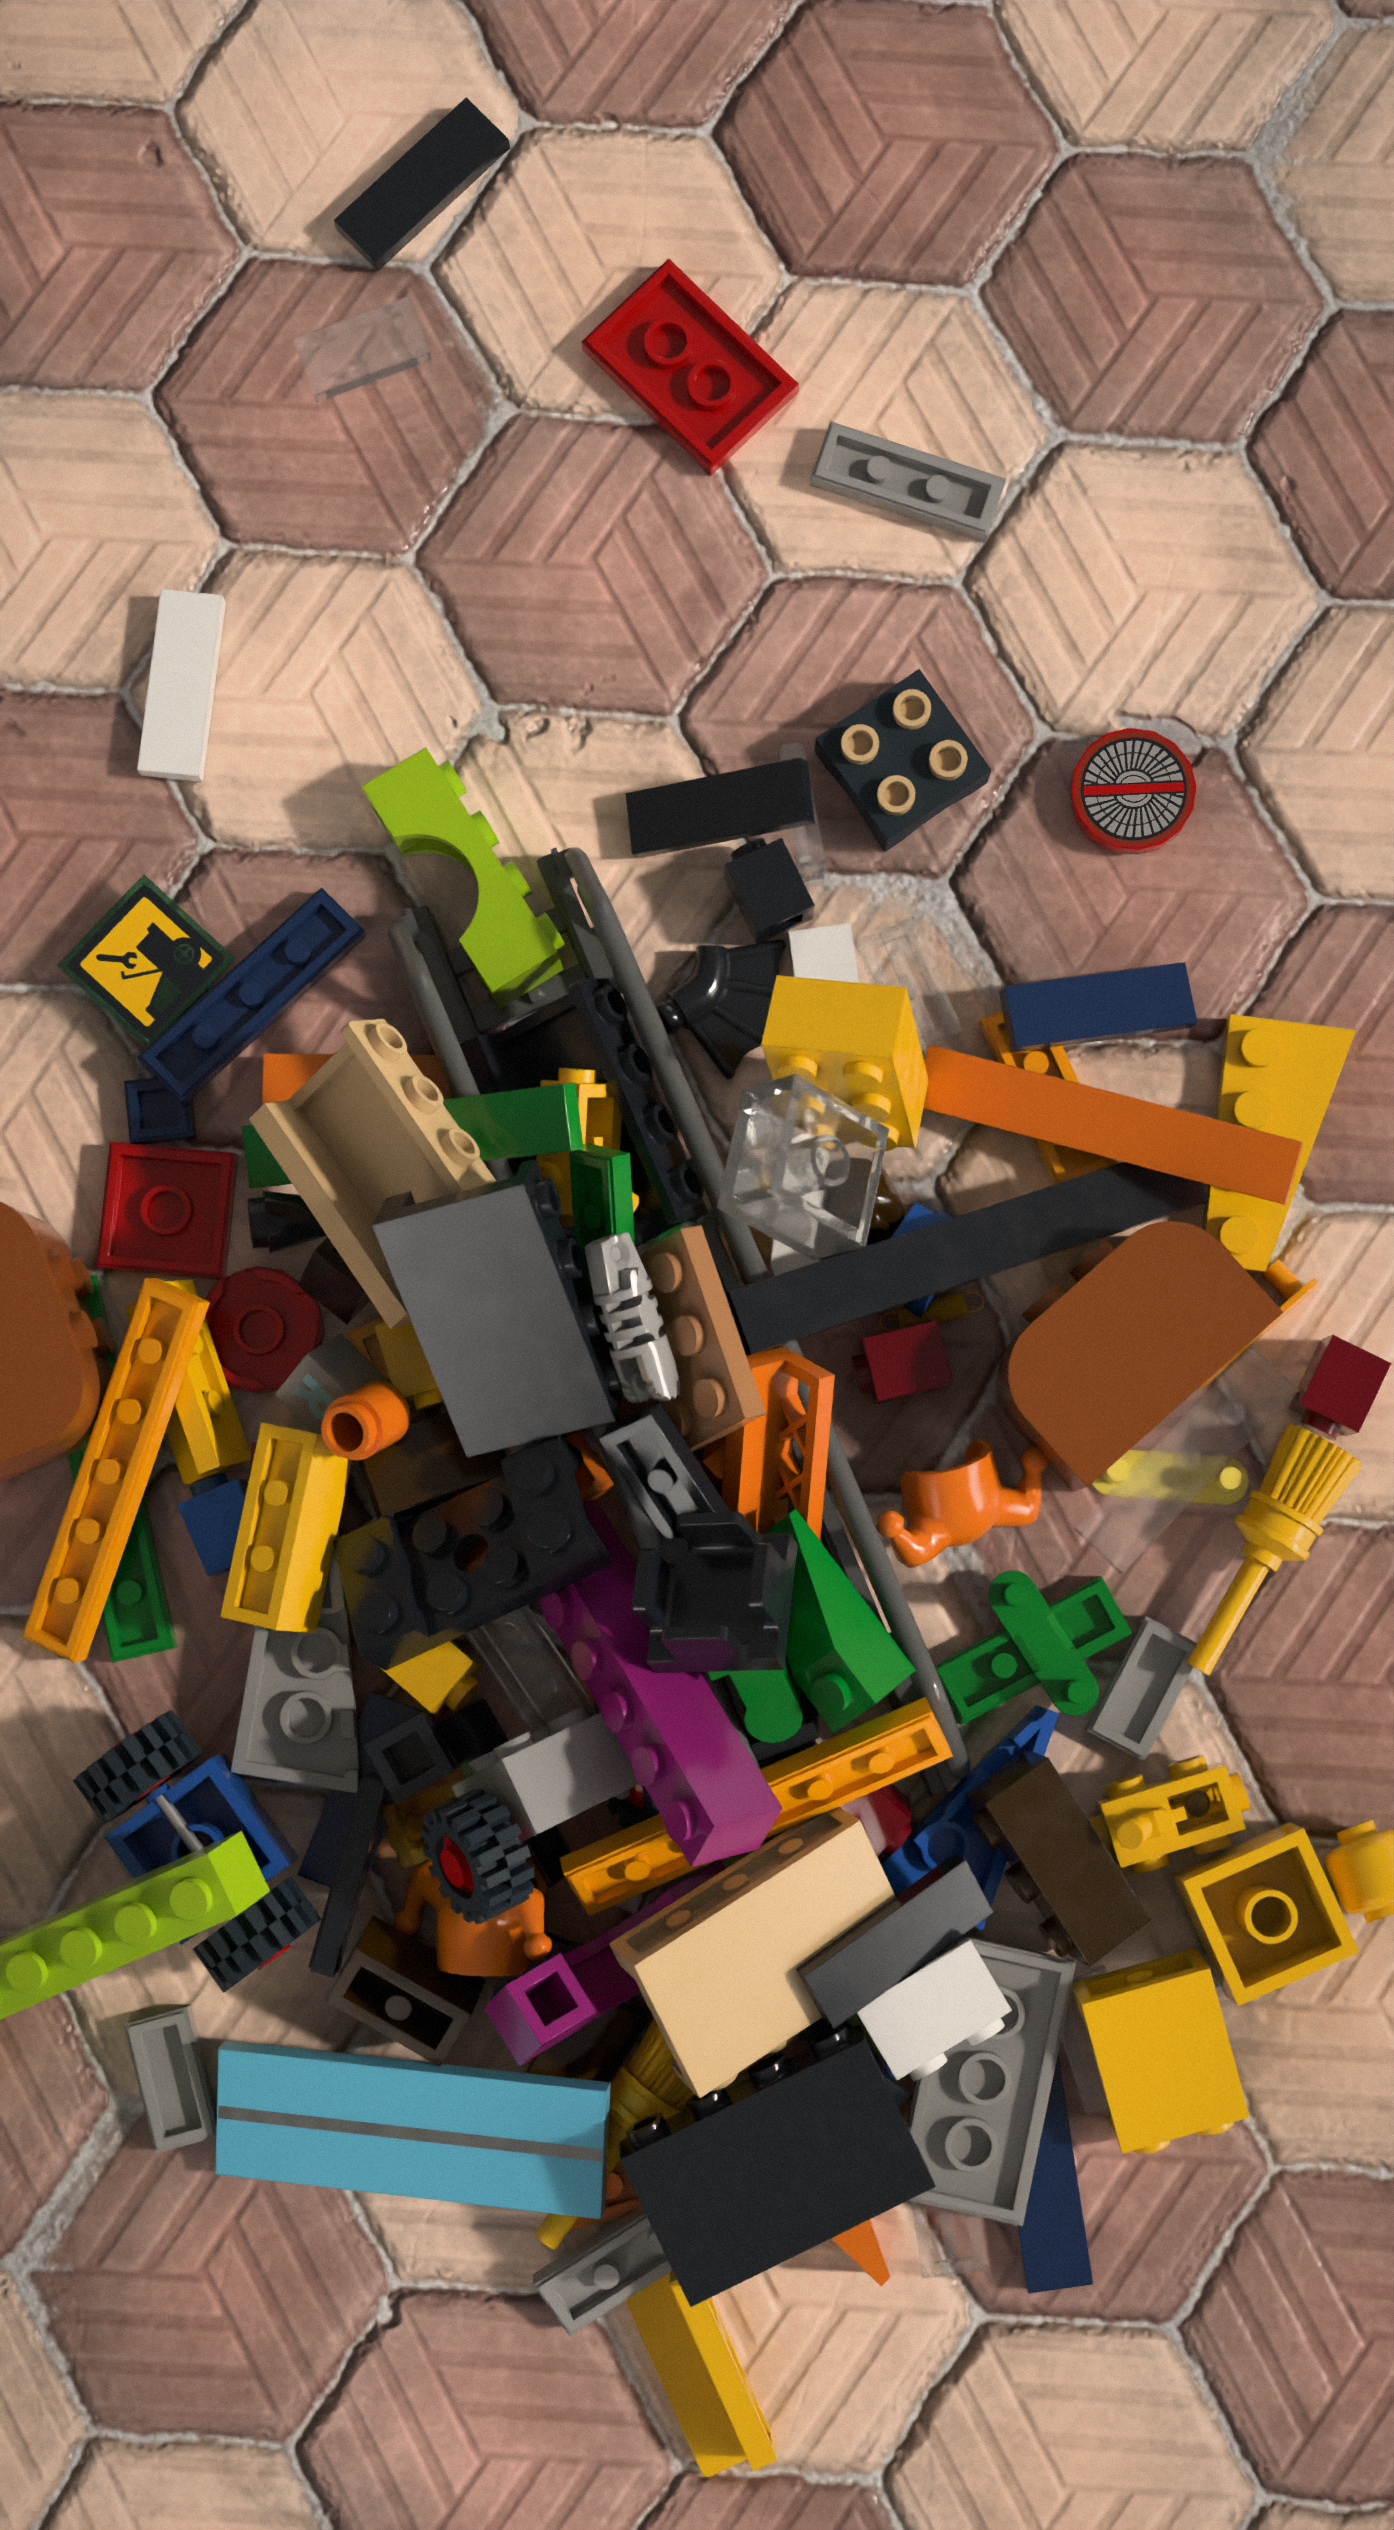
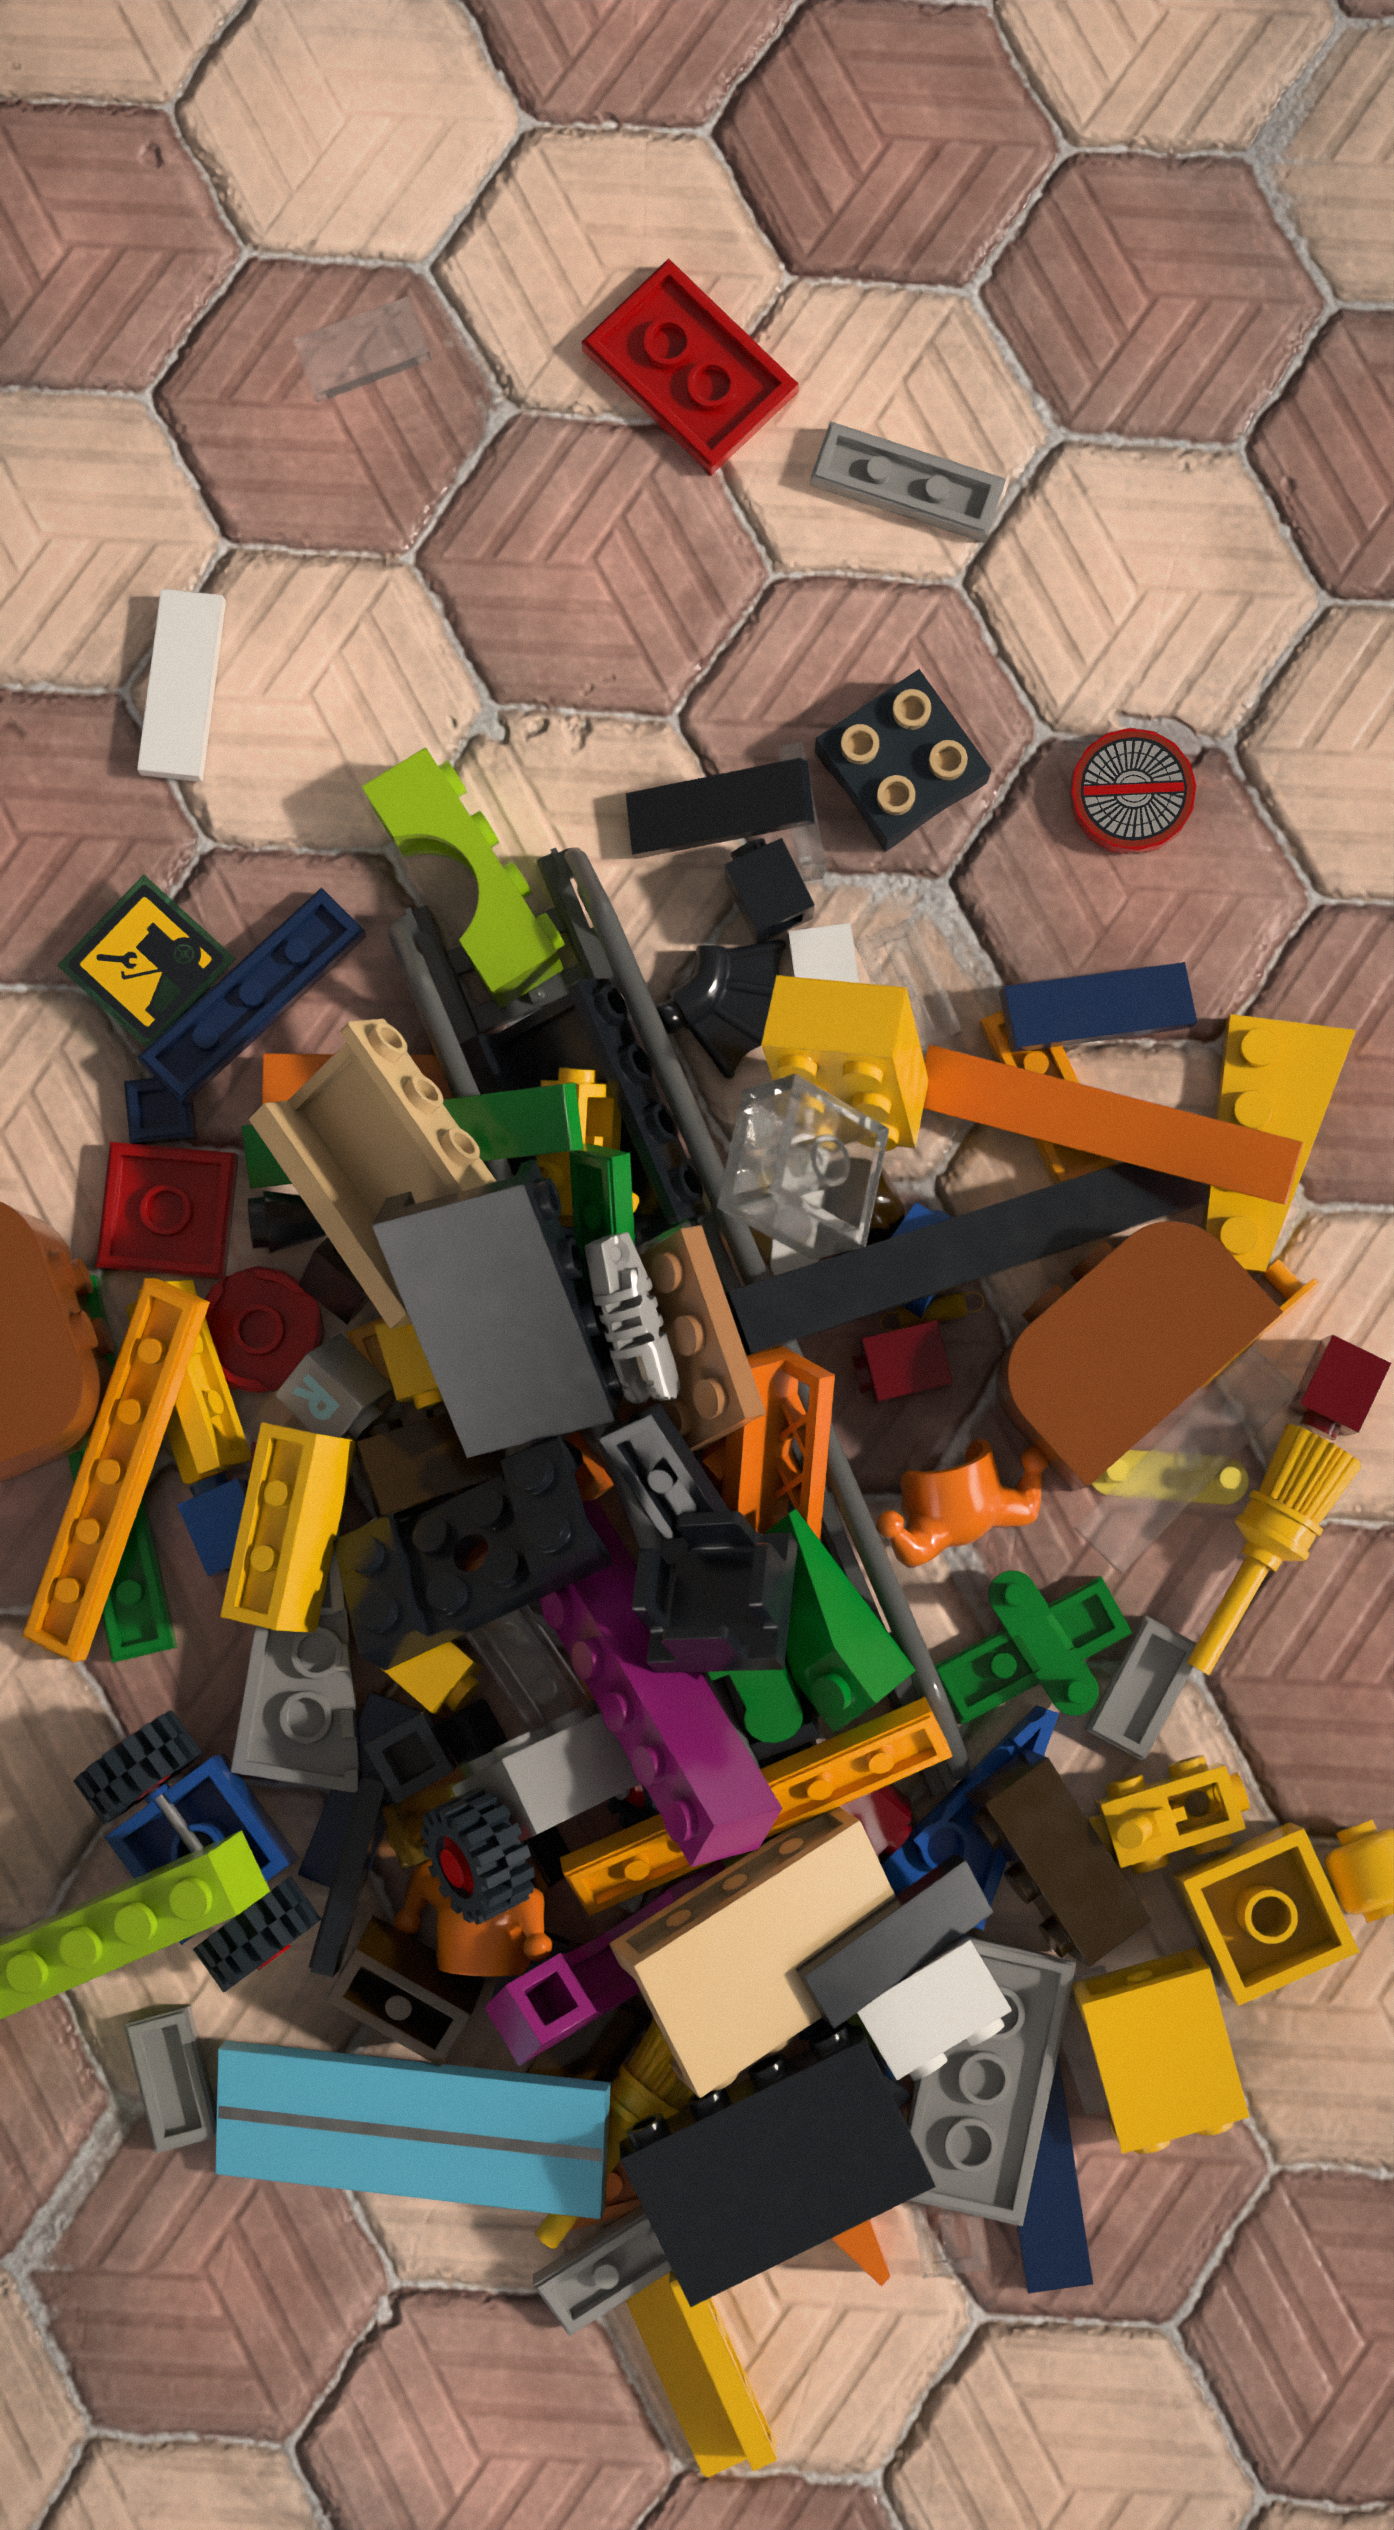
orange brick [321,1381,410,1460] -> none
black tile [334,97,510,271] -> none

